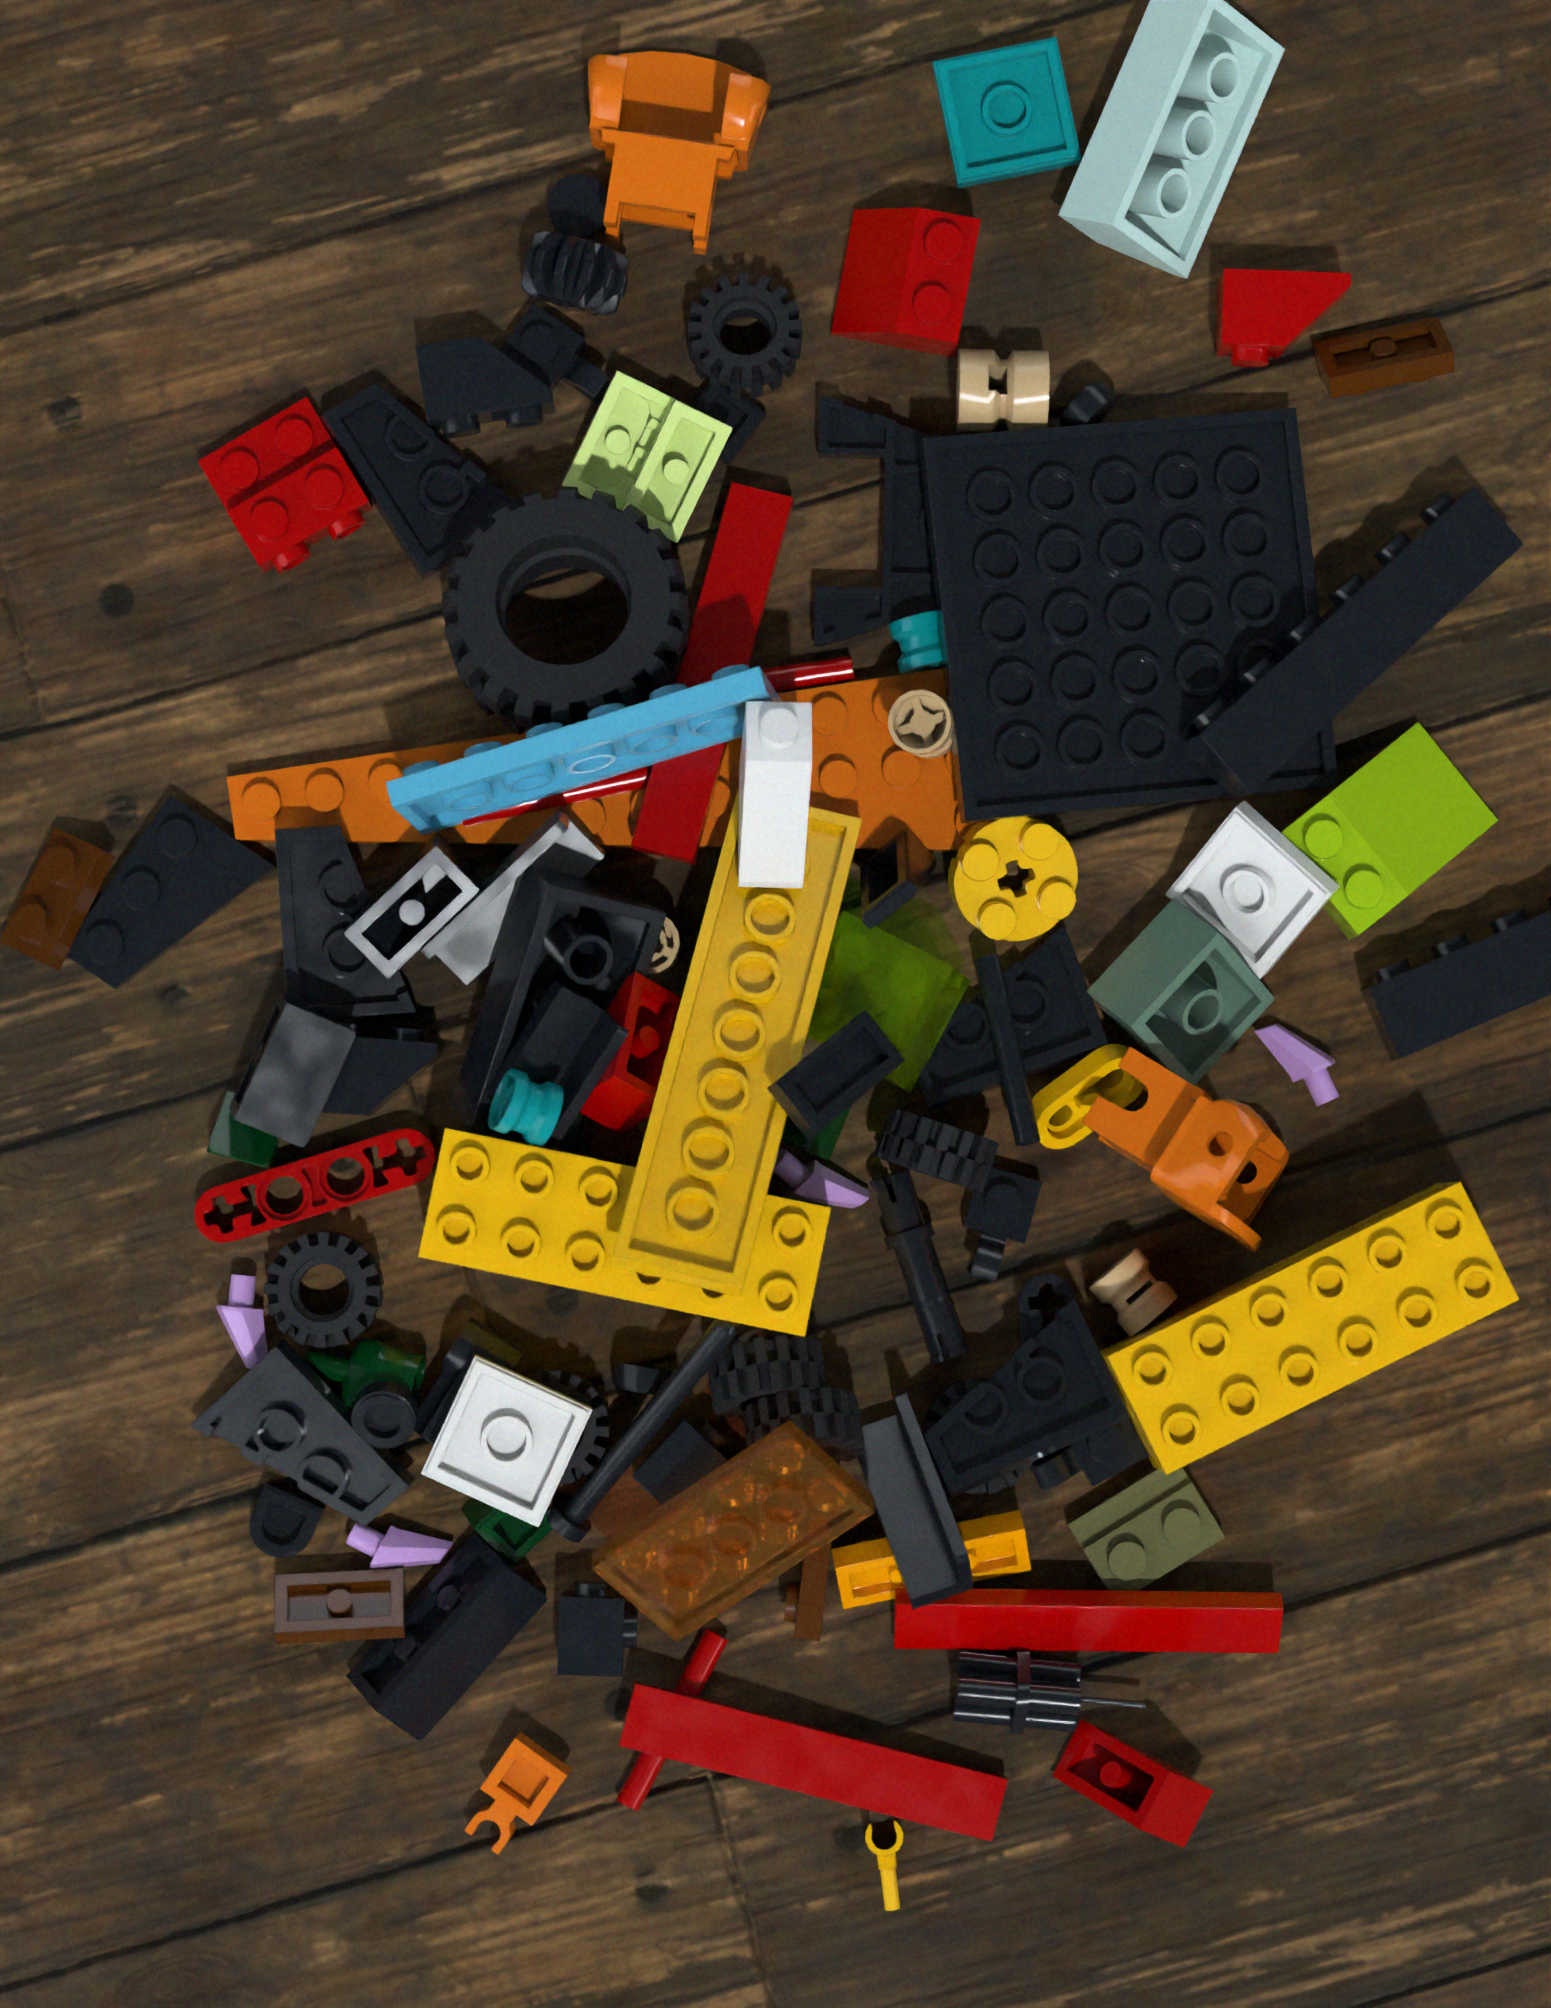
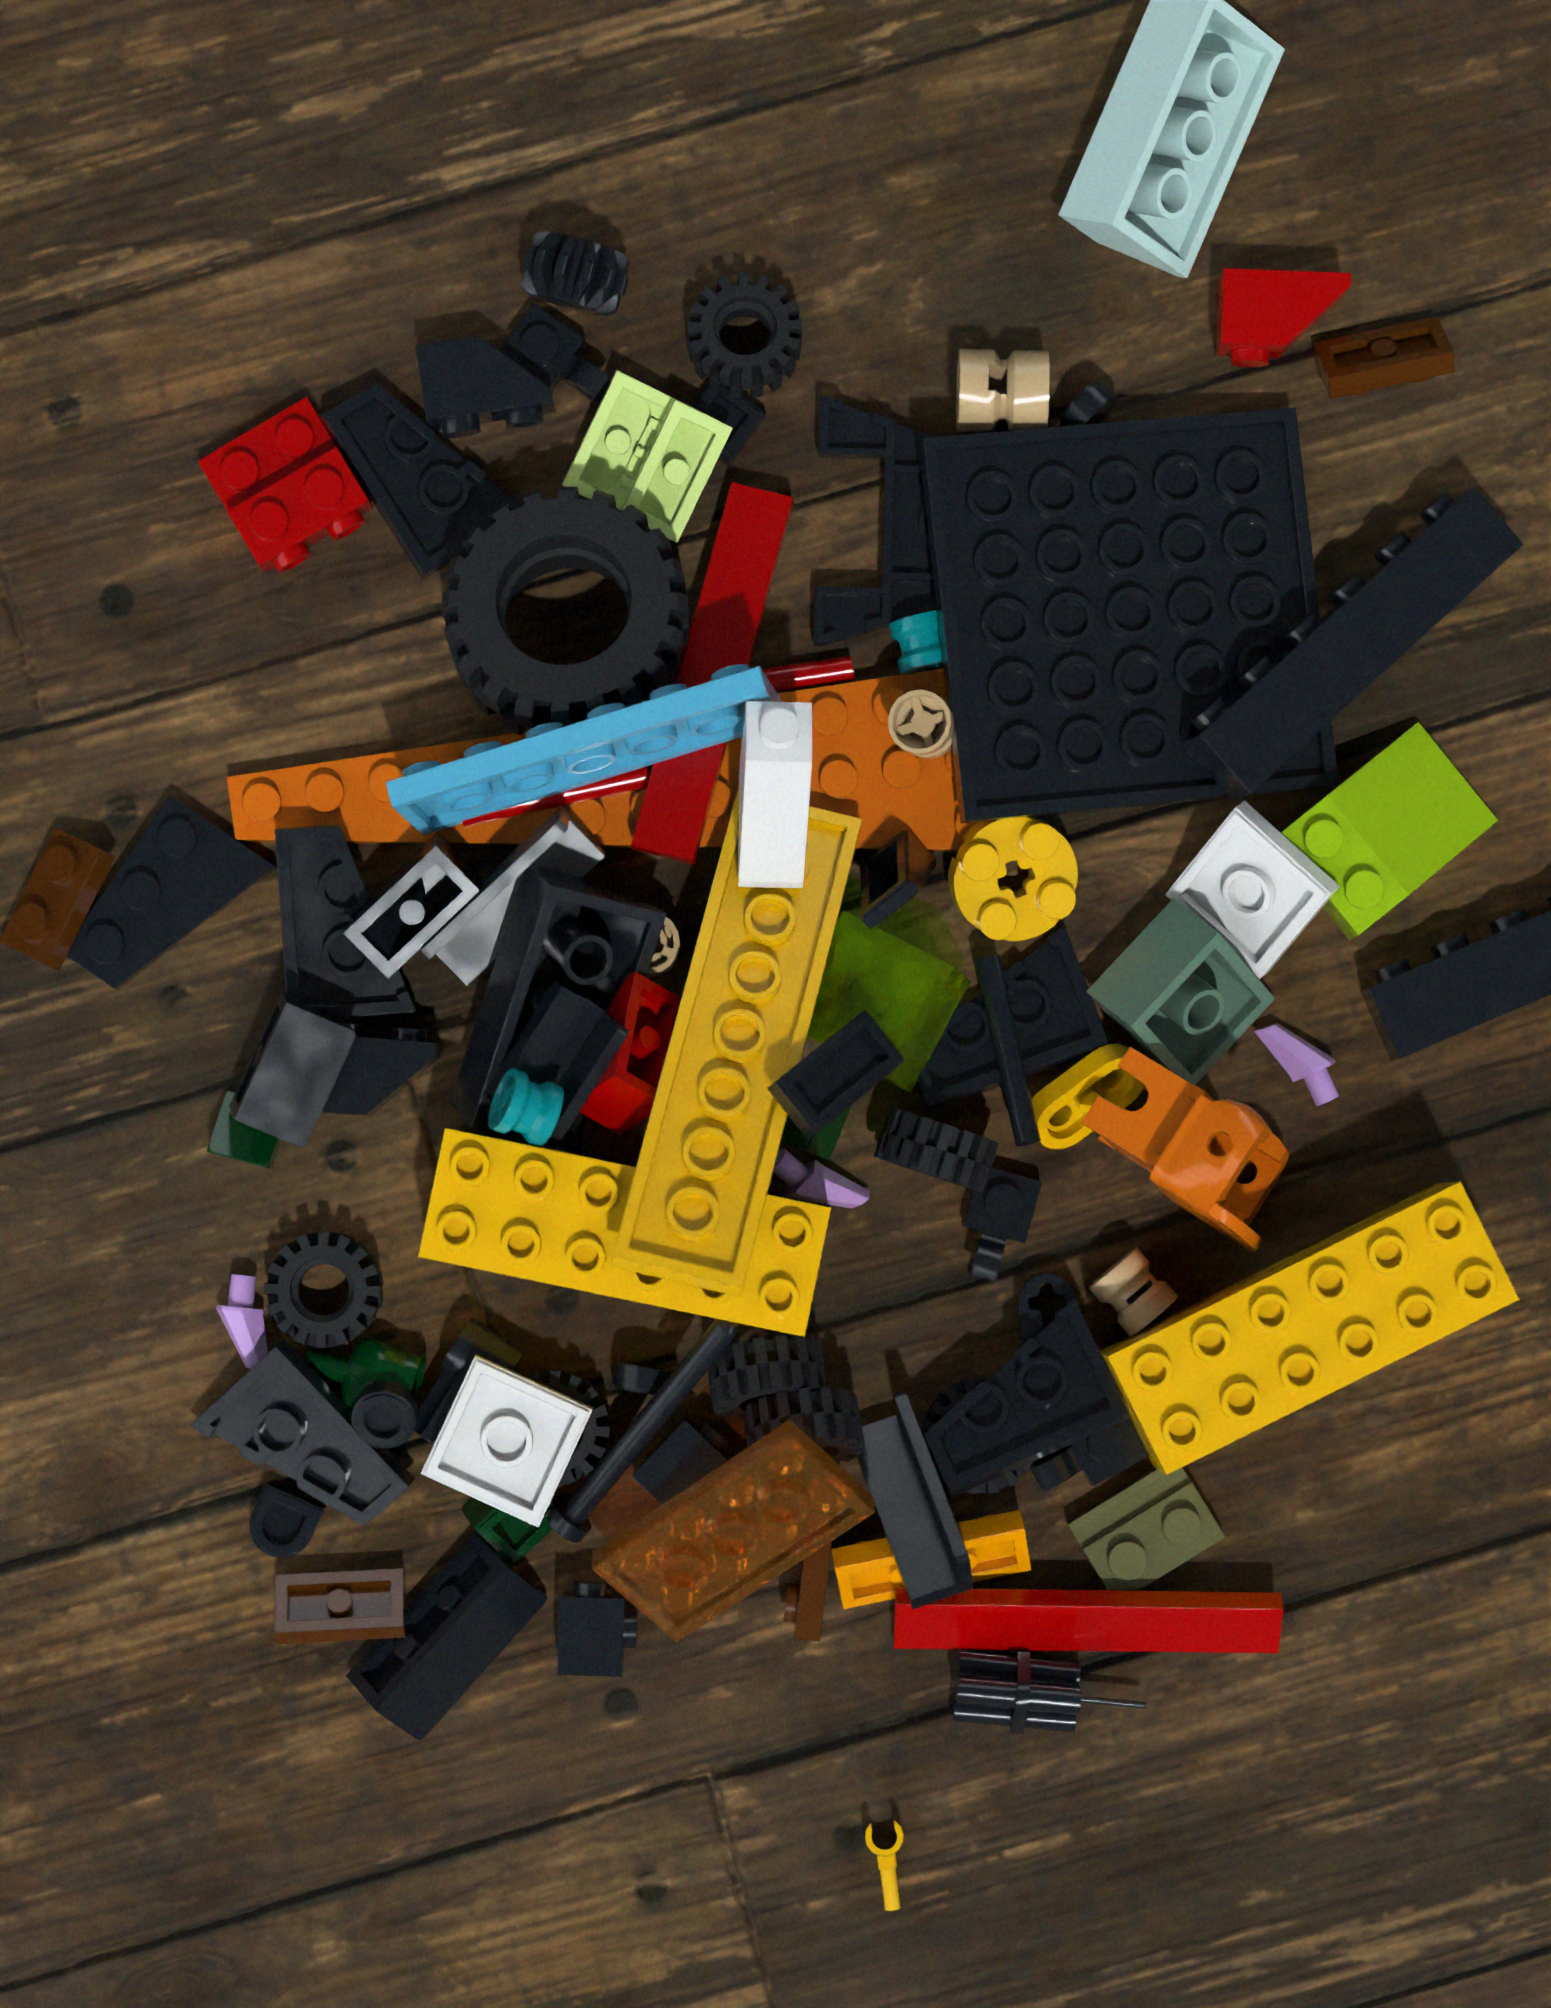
red beam [194,1128,437,1243] -> none
lavender bar [346,1522,453,1570] -> none
orange plate [464,1732,572,1855] -> none
black tile [547,174,608,240] -> none
orange piece [588,51,771,256] -> none
red bar [616,1628,729,1811] -> none
red tile [618,1681,1008,1842] -> none
red slope [831,207,981,358] -> none
black pin [870,1169,970,1364] -> none
teal tile [932,37,1082,189] -> none
red slope [1052,1719,1214,1848] -> none

